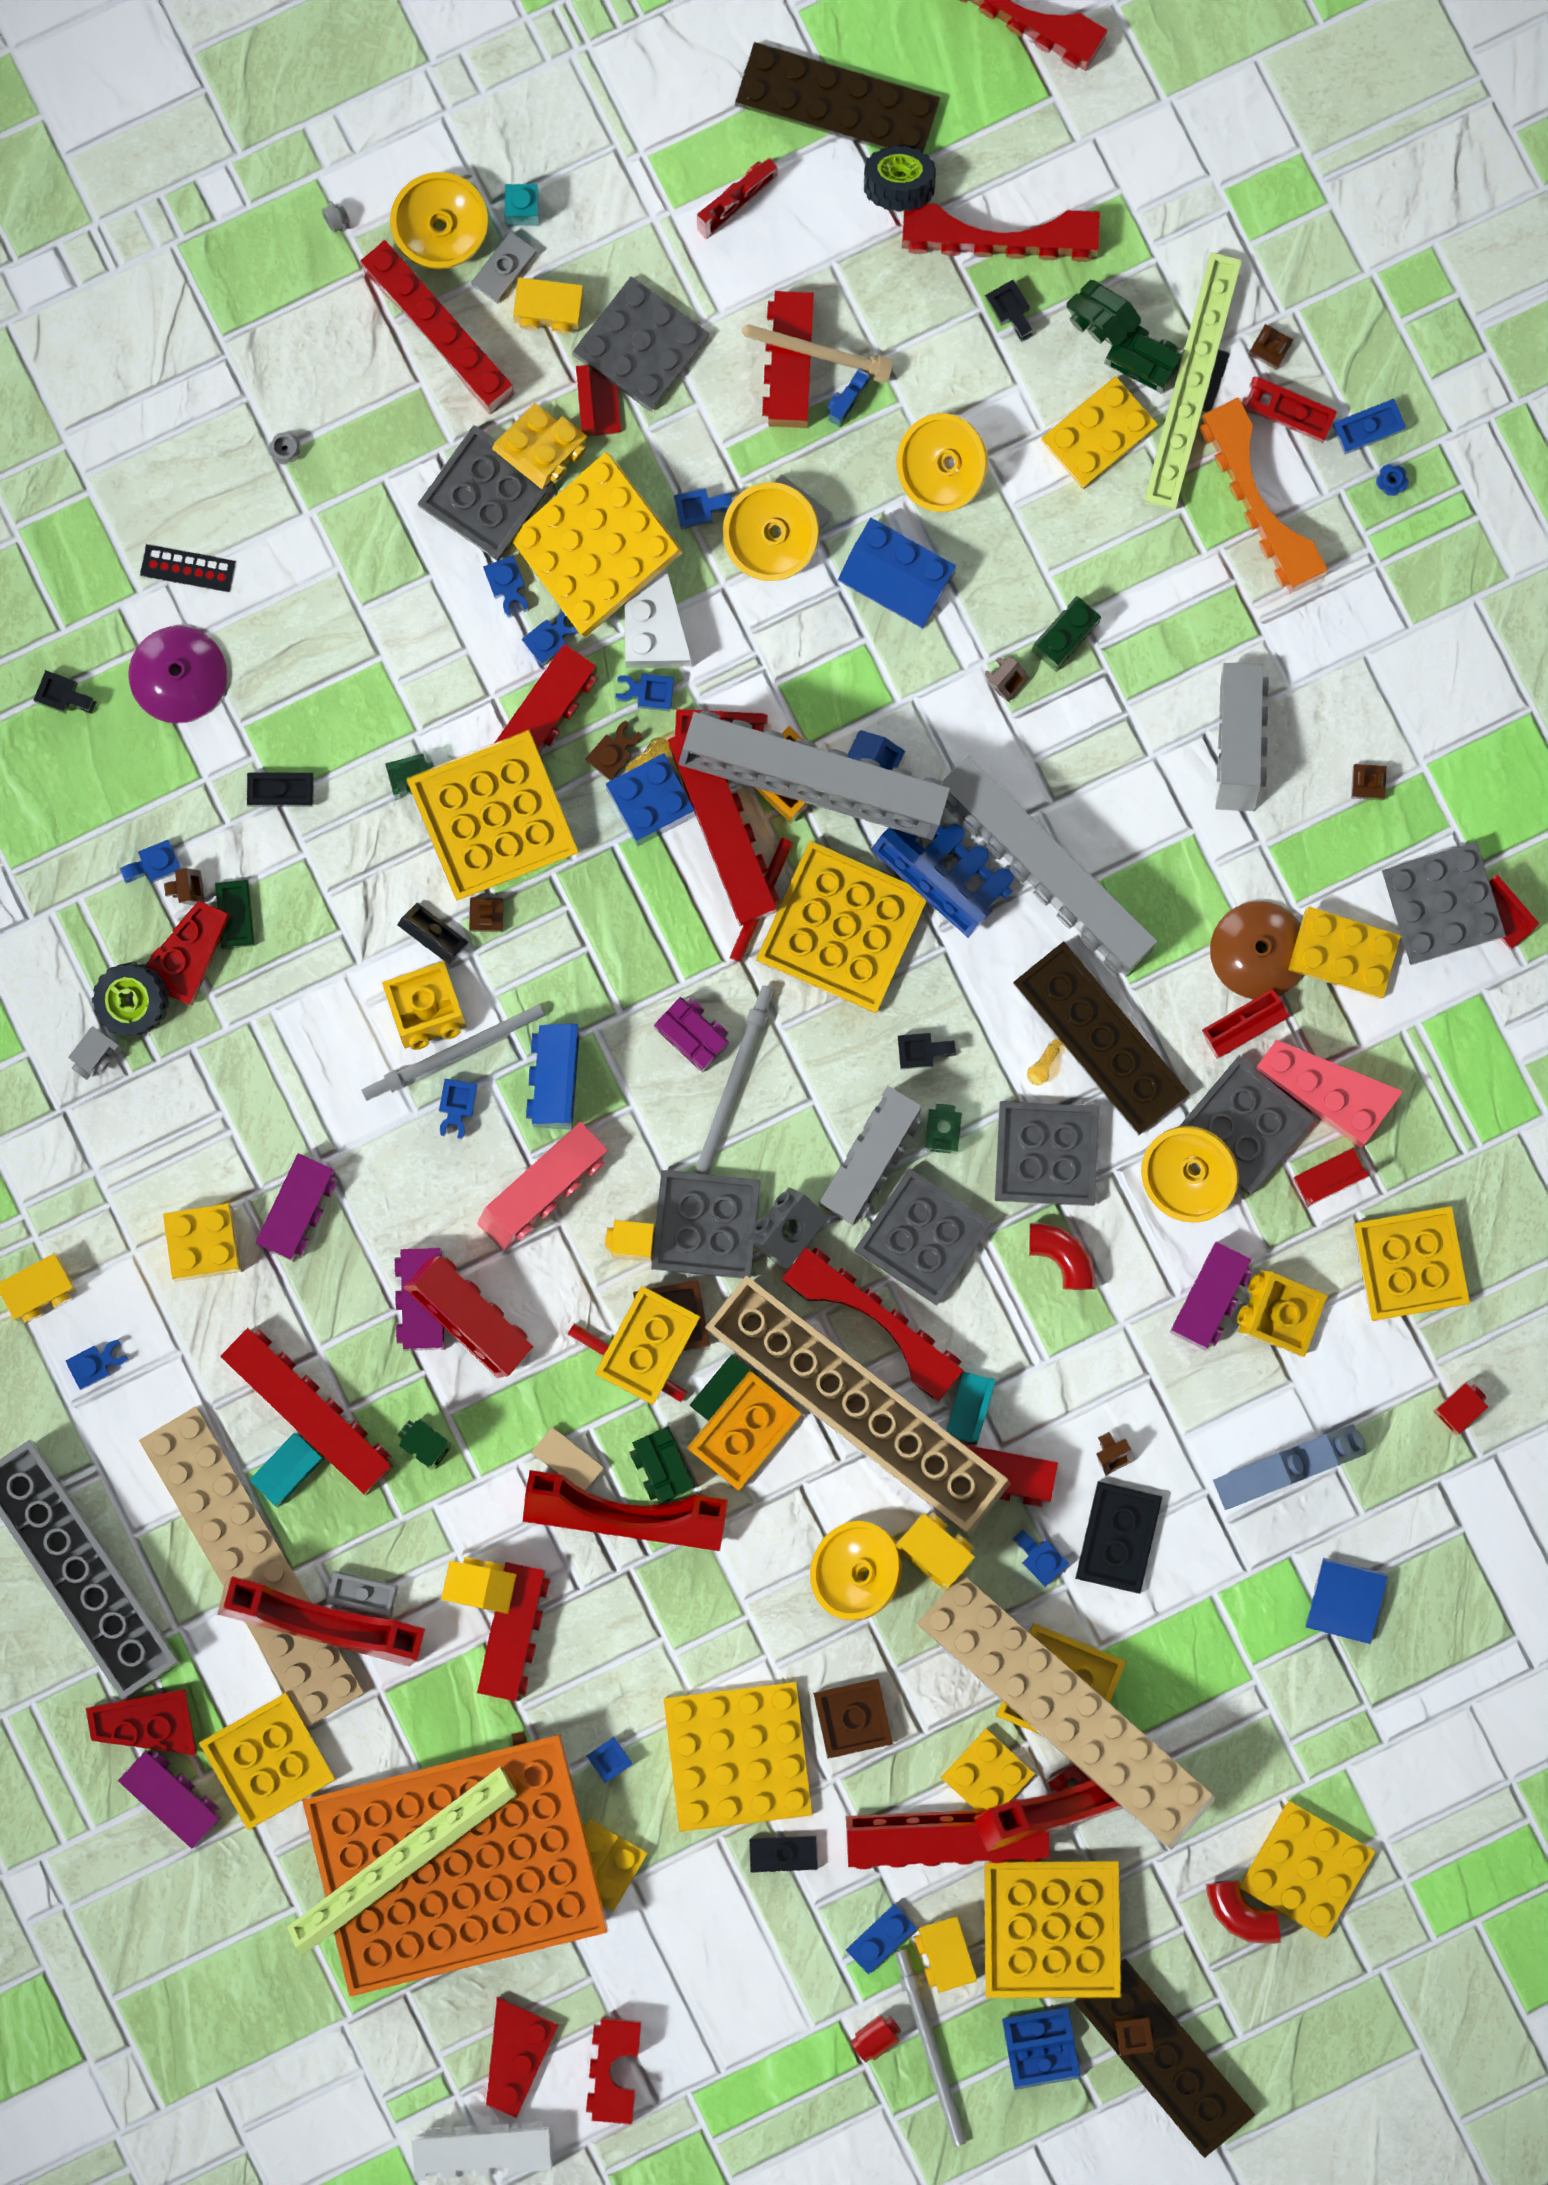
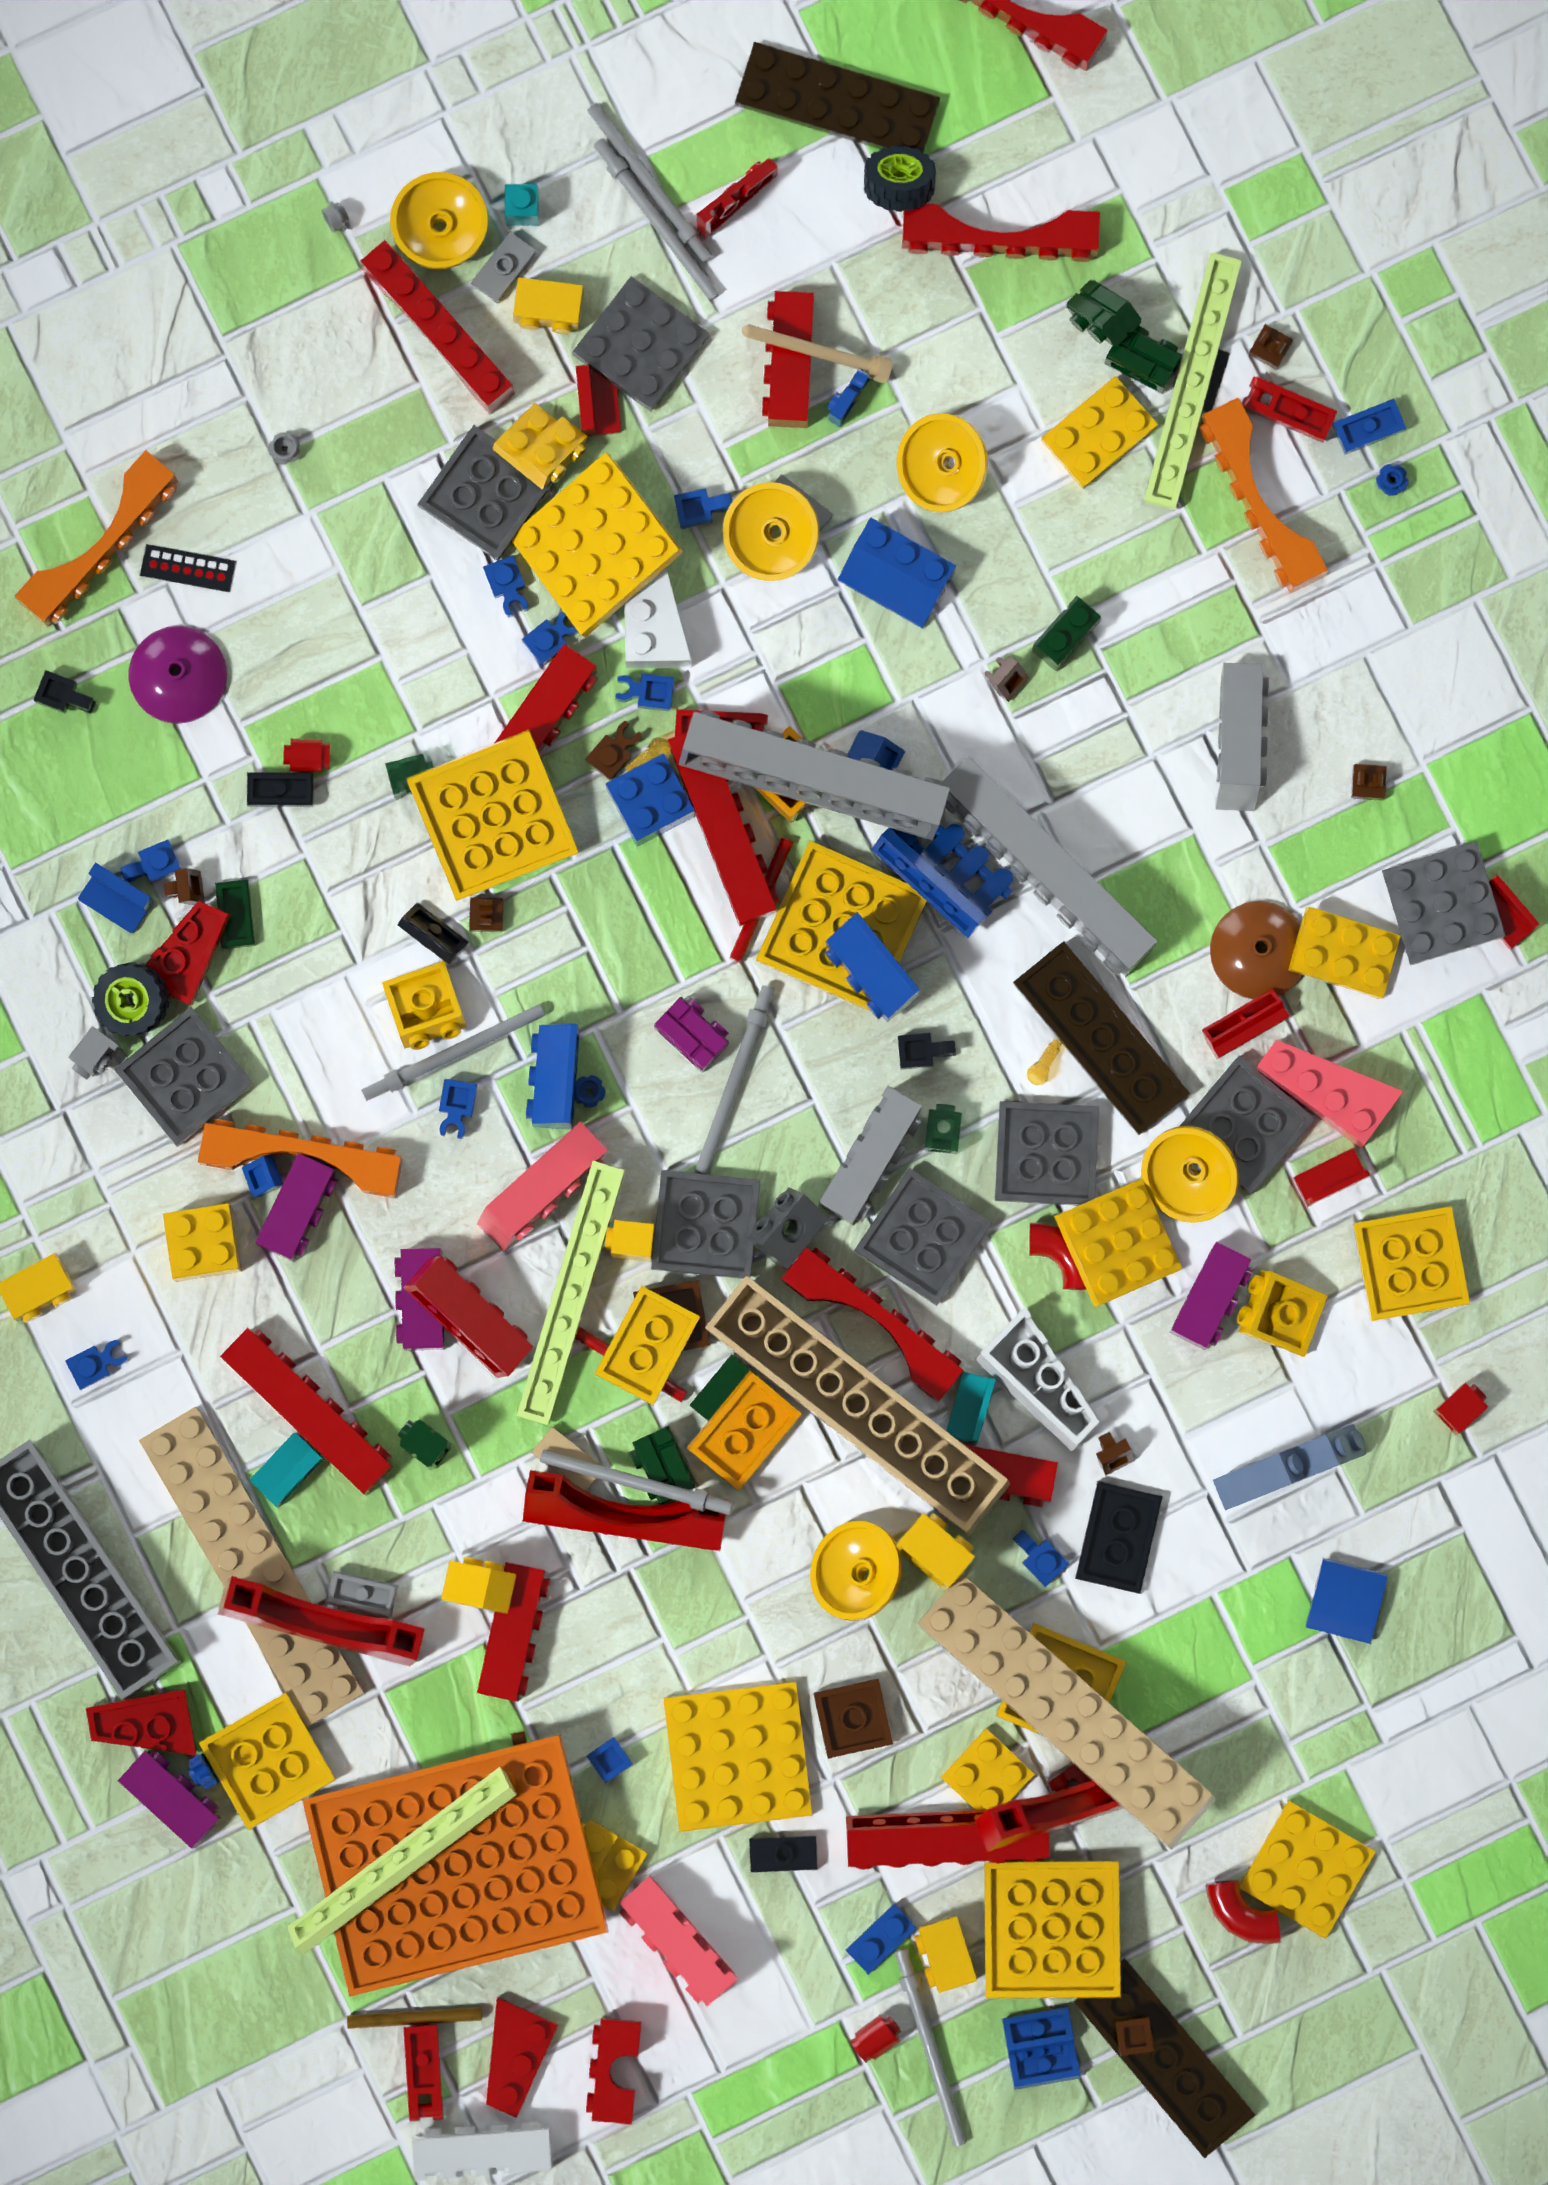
black plate [985,280,1033,342] -> none
none -> orange arch [15,450,178,627]
none -> blue panel [78,862,154,934]
none -> flat silver plate [114,1007,254,1147]
none -> blue plate [188,1754,220,1790]
none -> orange arch [198,1119,403,1198]
none -> blue plate [242,1154,283,1198]
none -> red brick [283,738,330,772]
none -> pearl gold bar [347,2007,482,2029]
none -> red plate [403,2024,444,2122]
none -> yellowish green plate [516,1161,626,1425]
none -> light grey bar [540,1450,734,1515]
none -> blue plate [574,1075,606,1108]
none -> light grey bar [587,103,713,263]
none -> light grey bar [593,138,719,301]
none -> coral wedge [619,1875,738,2007]
none -> blue slope [825,912,920,1022]
none -> white wedge [975,1307,1099,1452]
none -> yellow plate [1054,1179,1183,1308]

